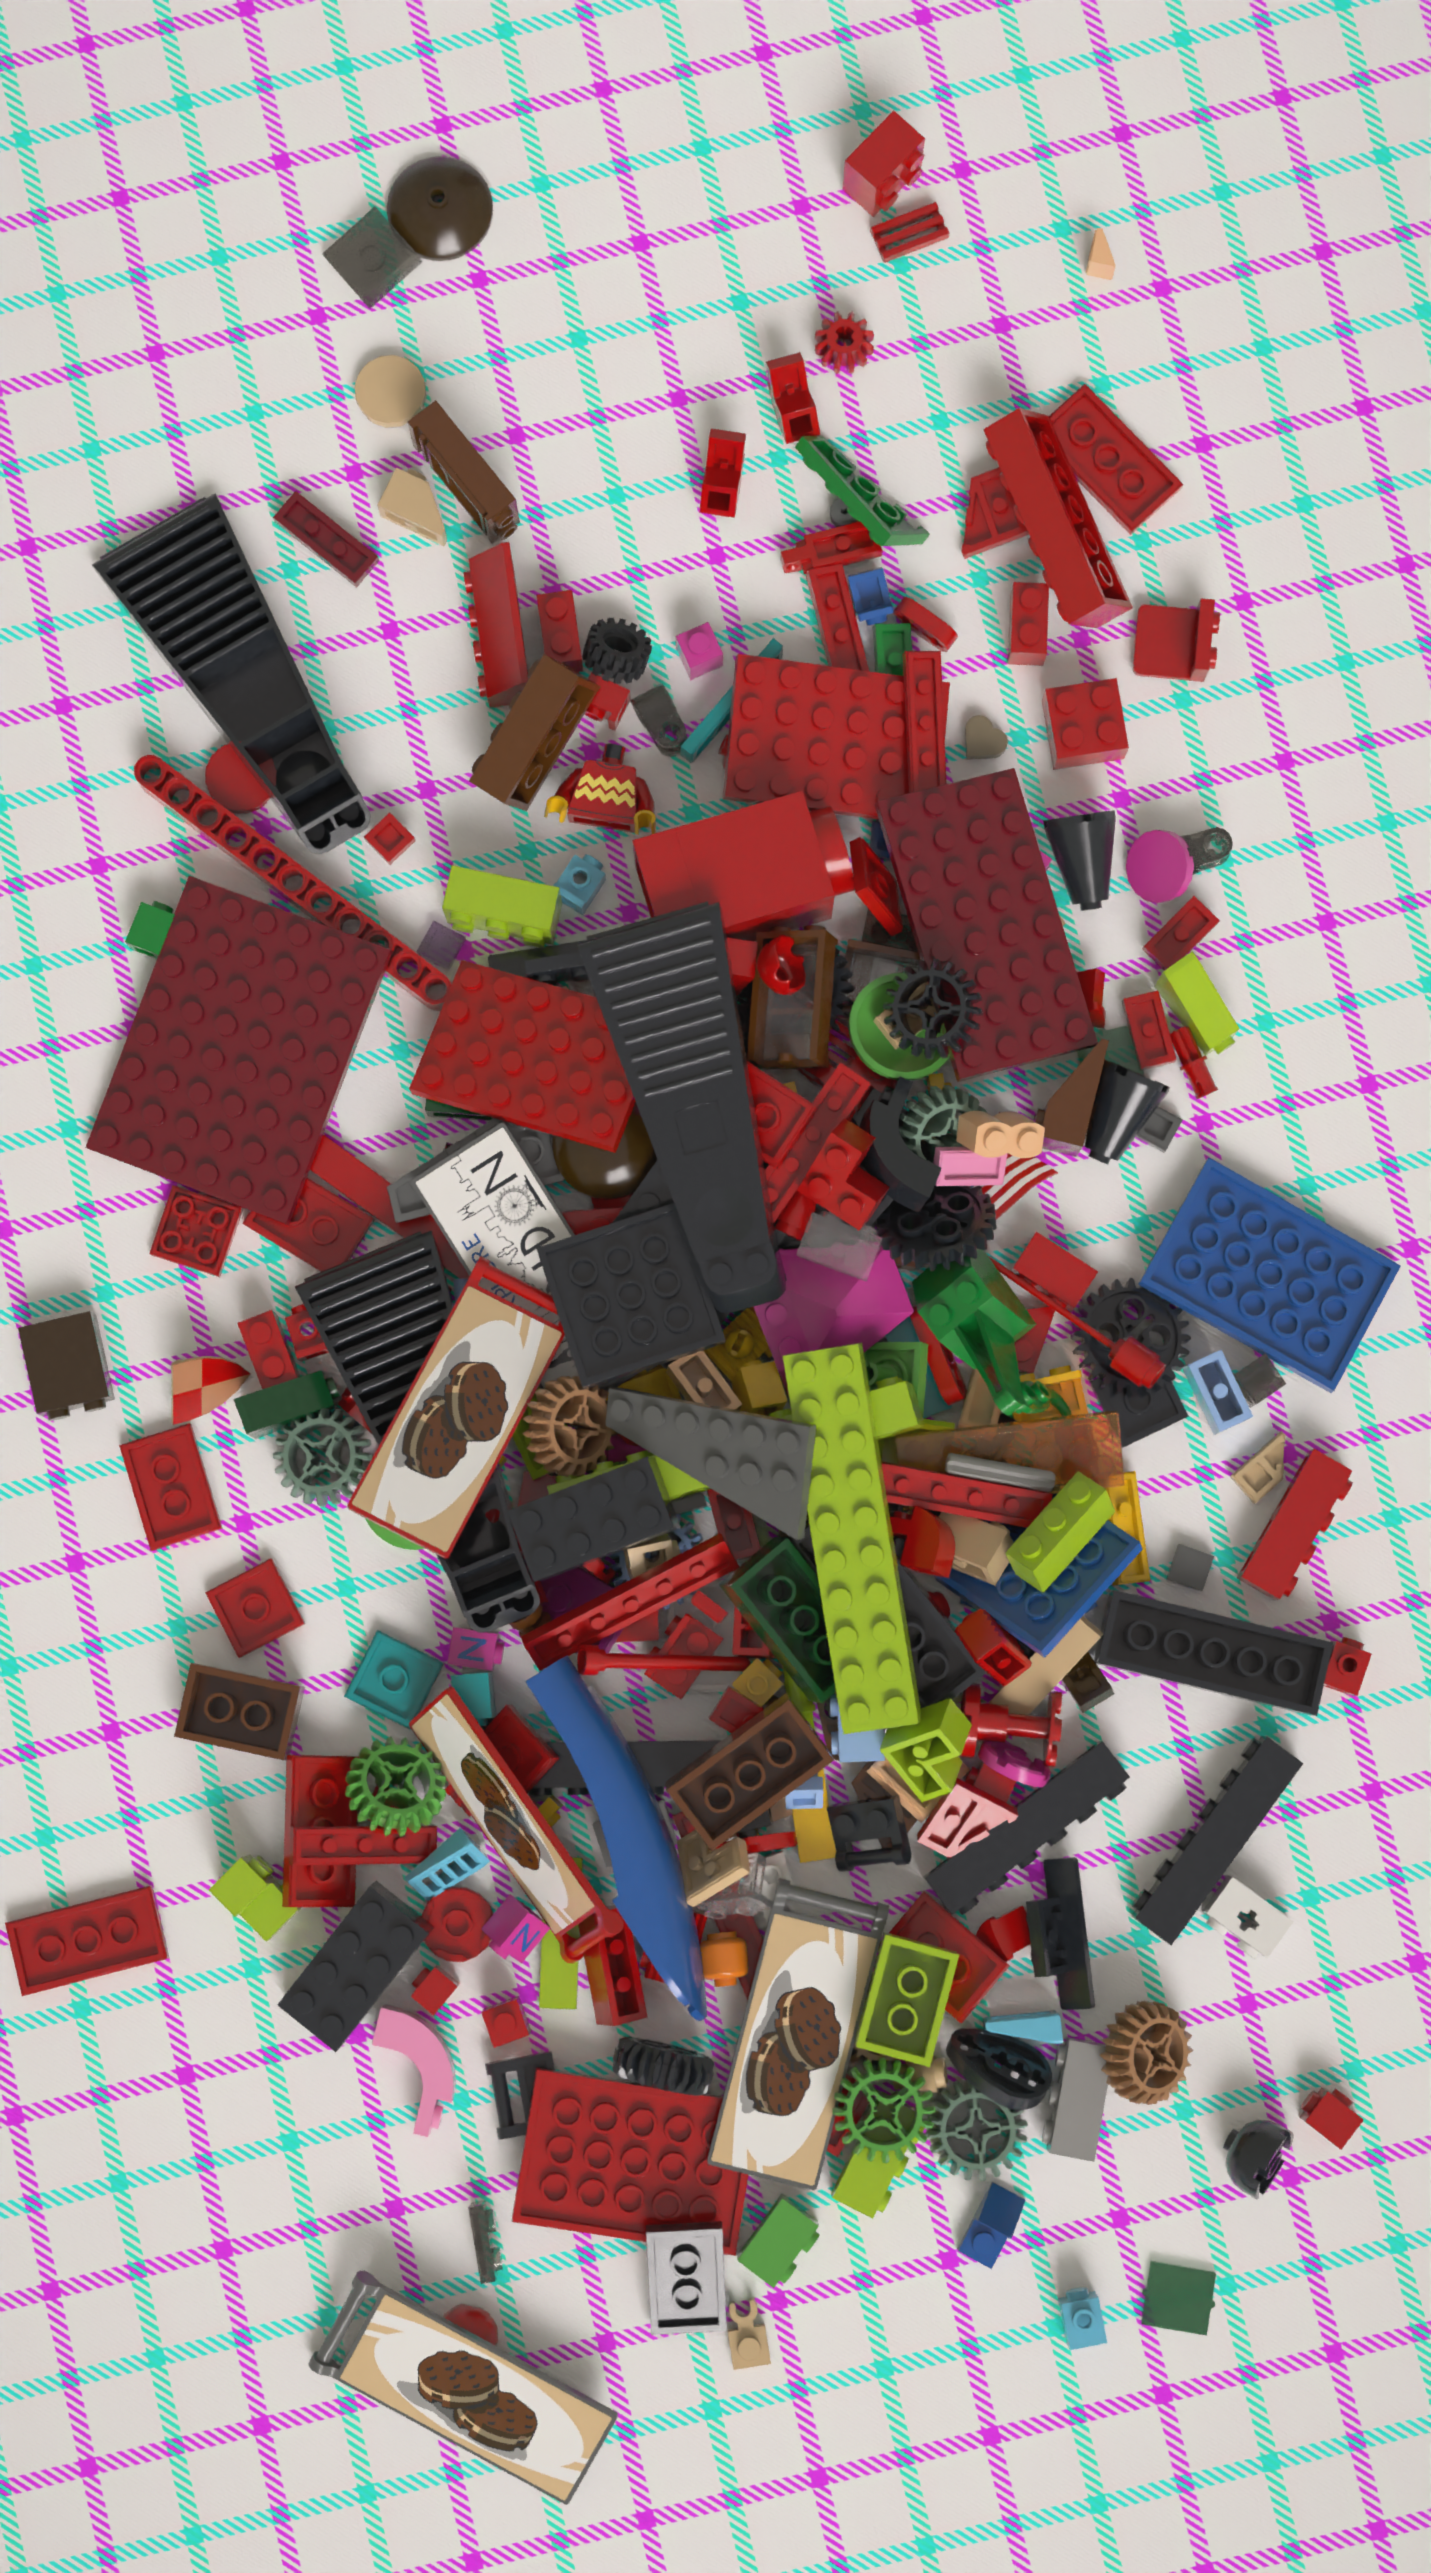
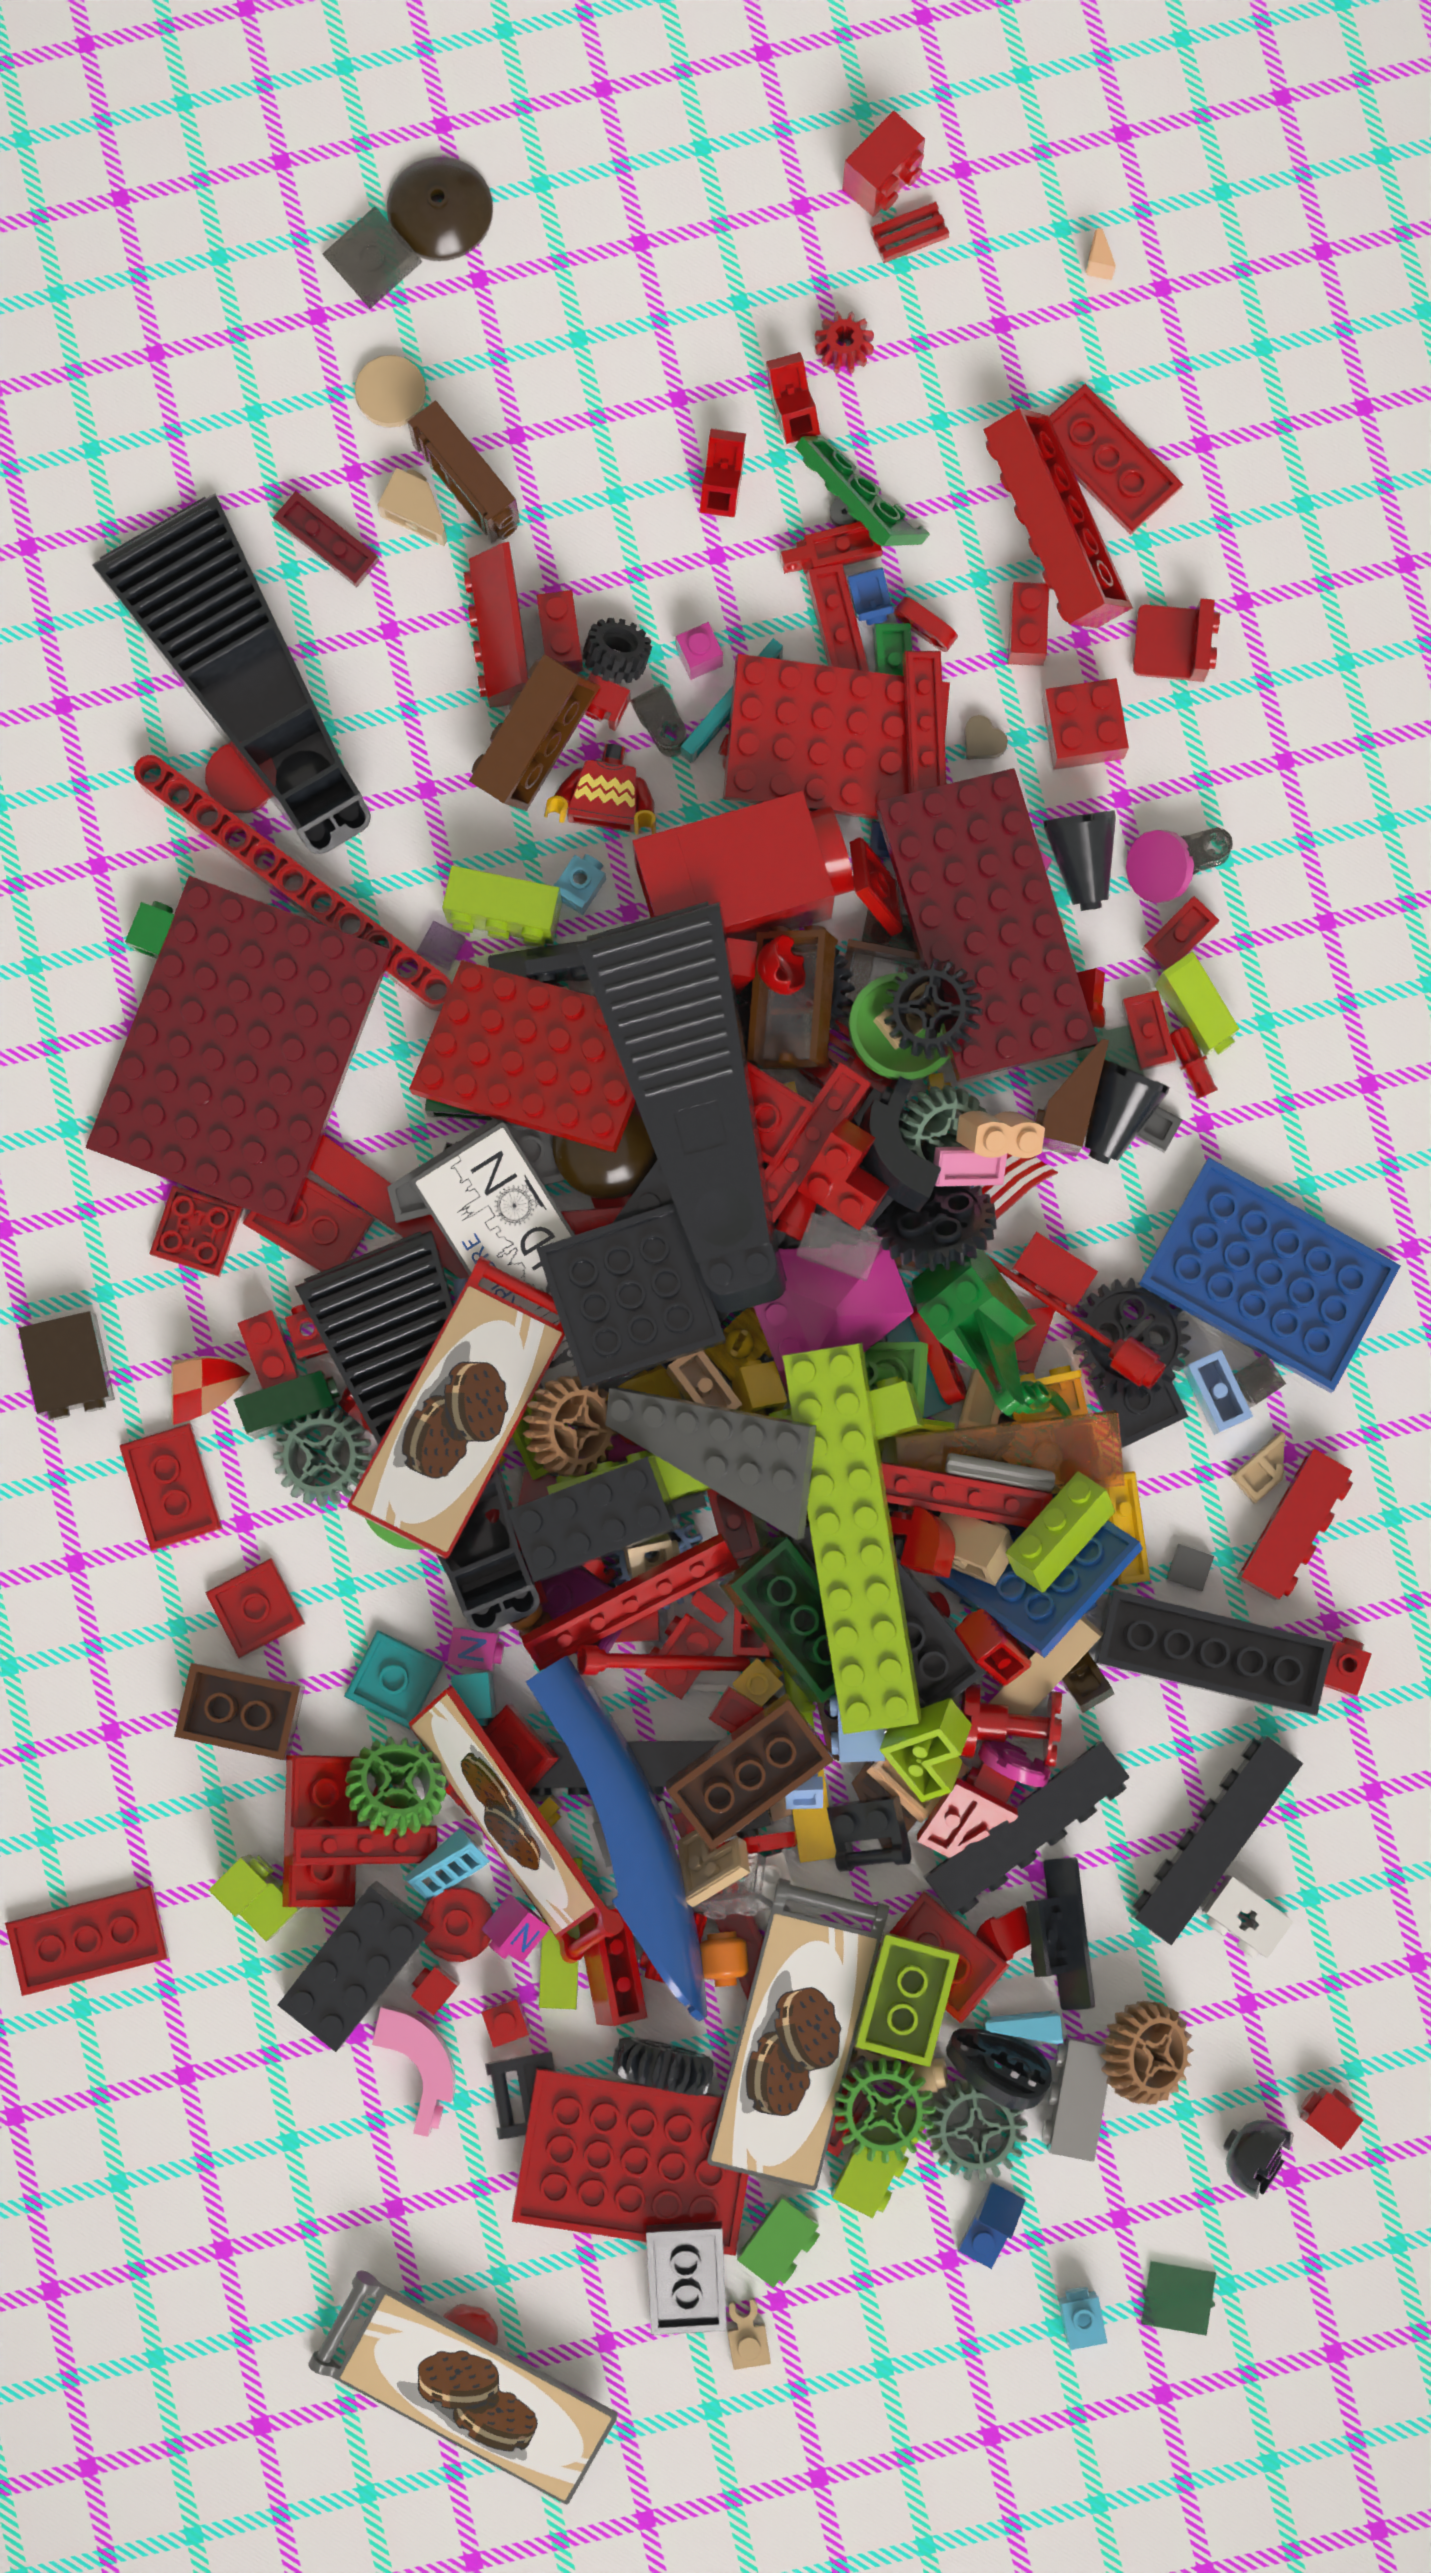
red tile [364,812,416,865] -> none
clear smoke plate [468,2200,503,2284] -> none
red wing [961,467,1029,559] -> none

